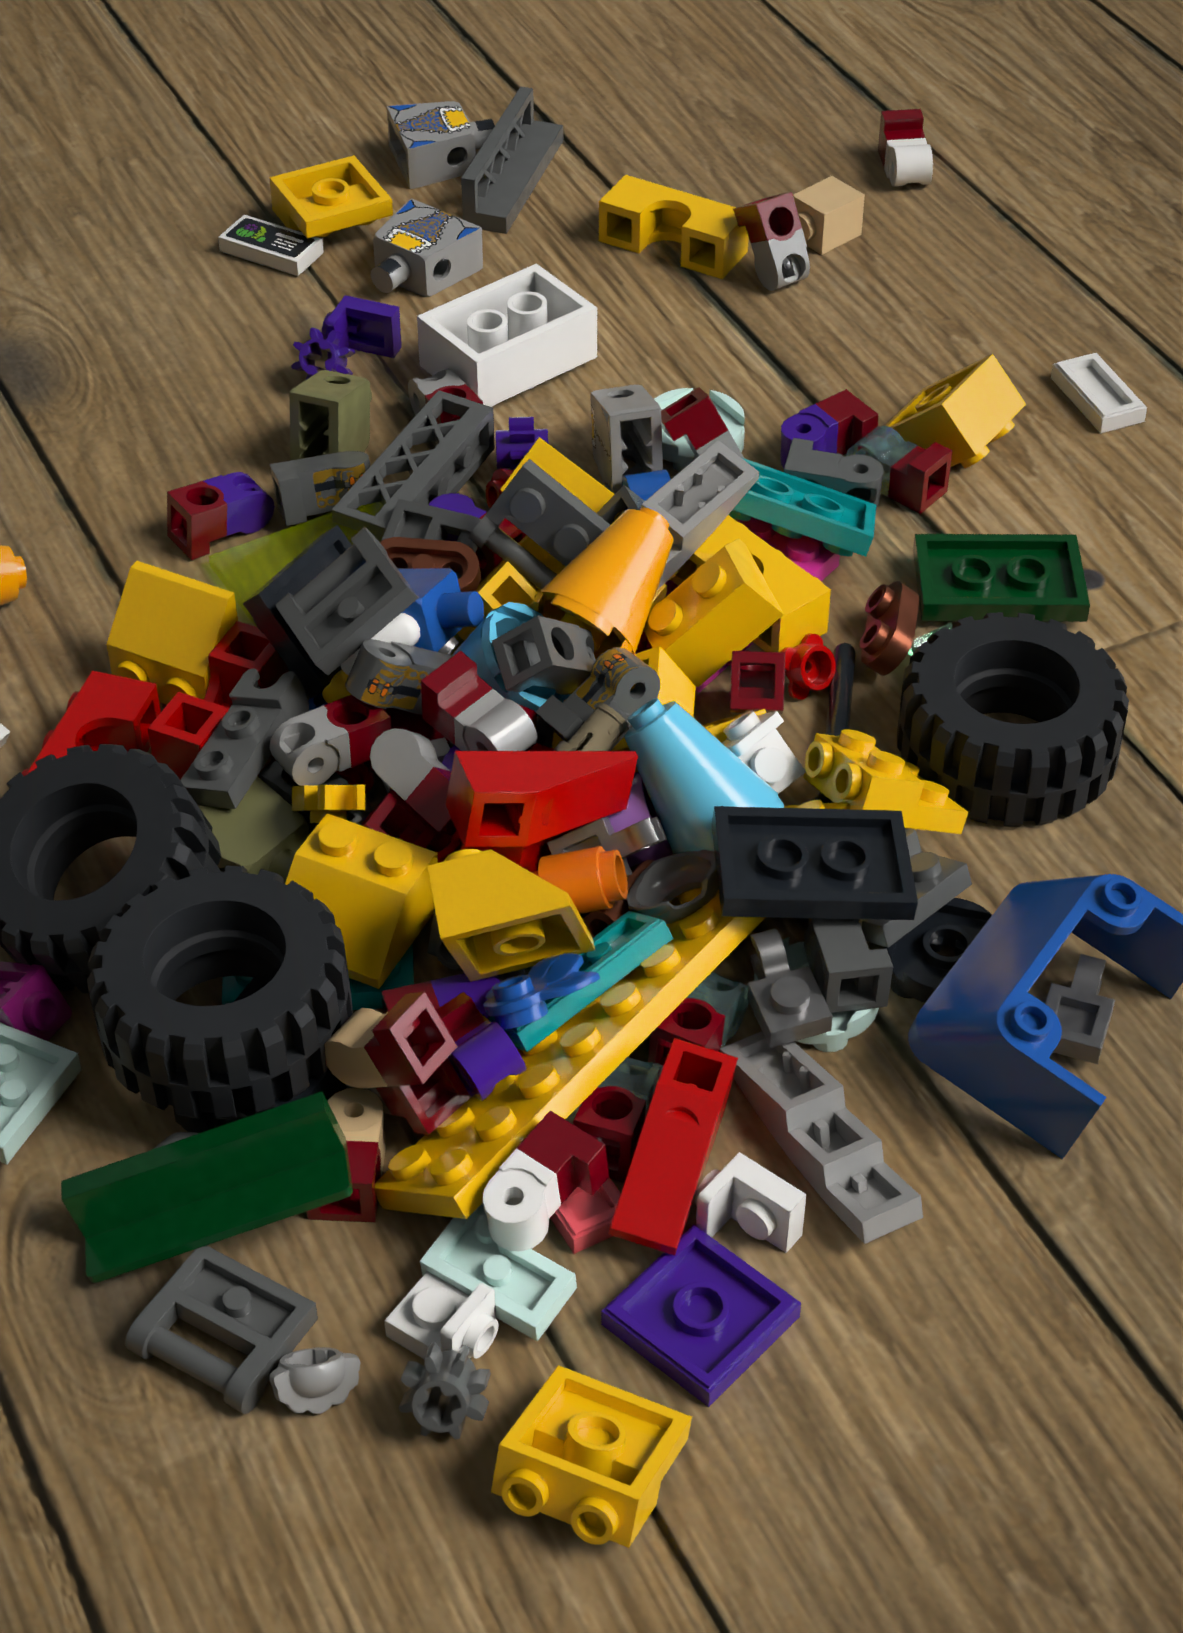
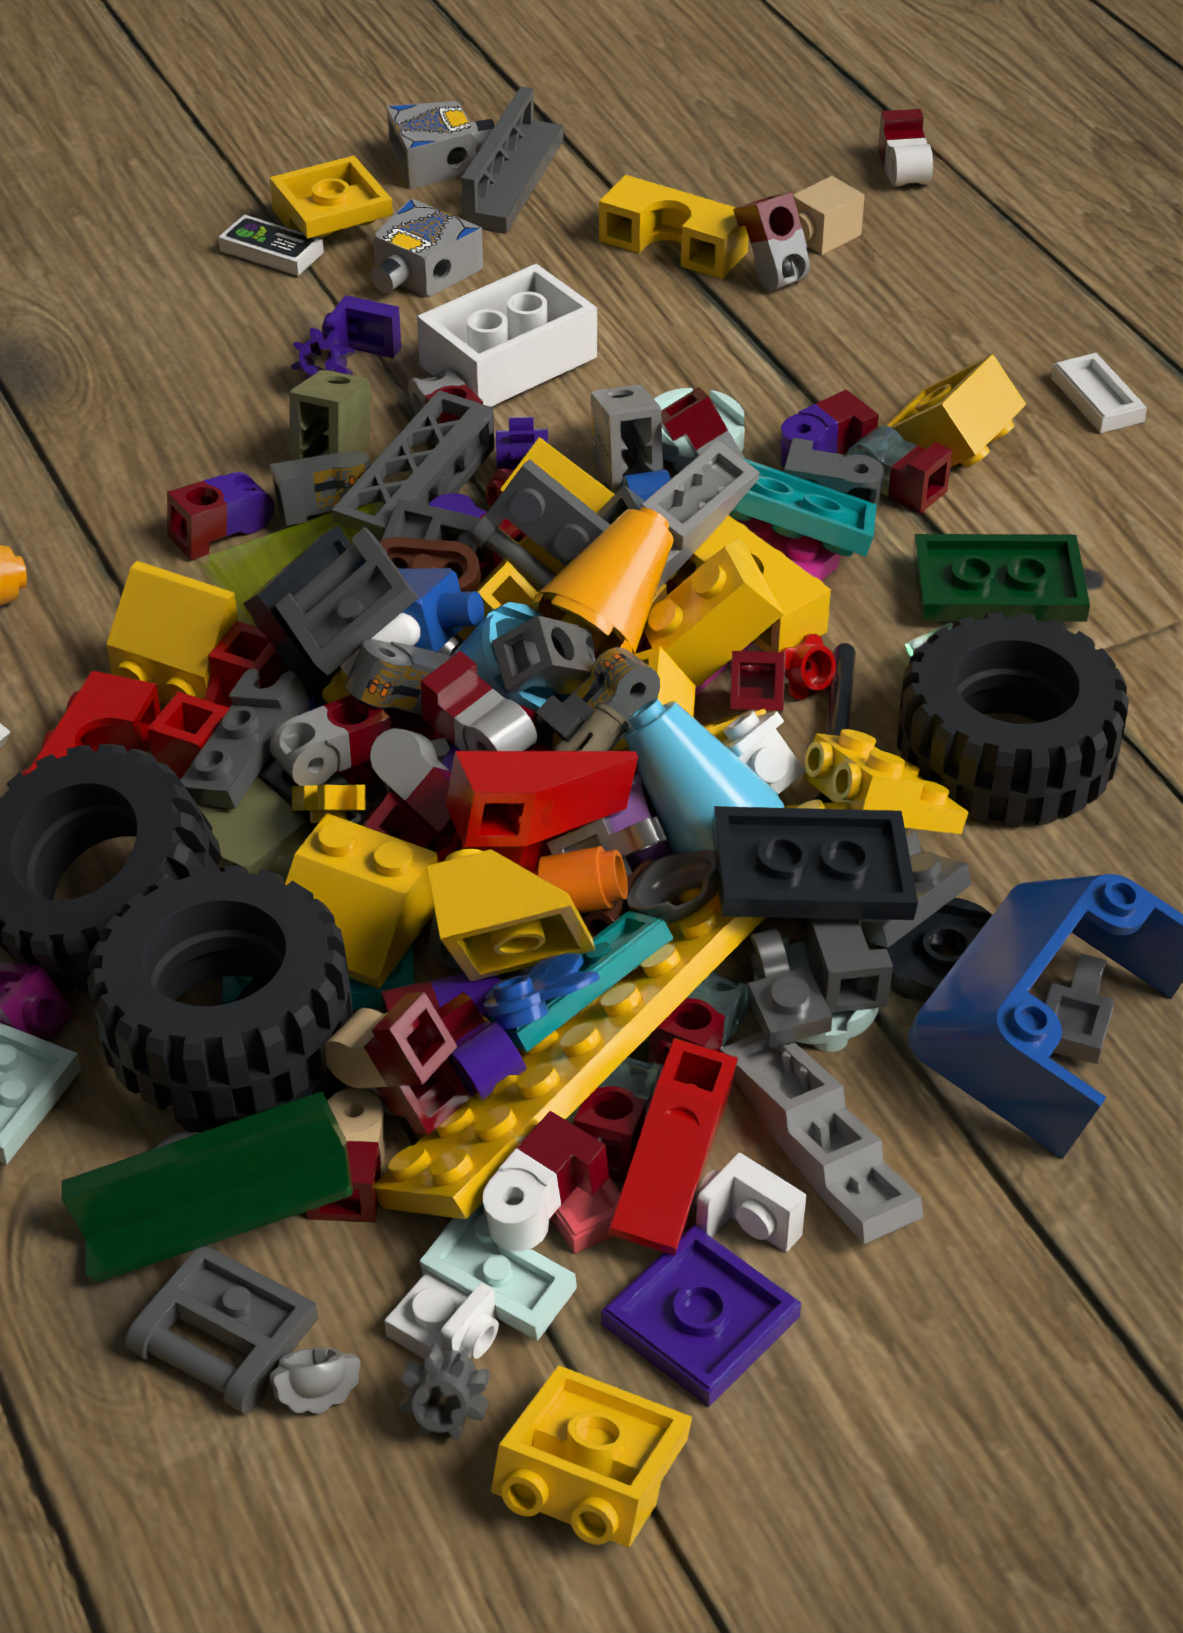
copper plate [859,581,919,676] -> none

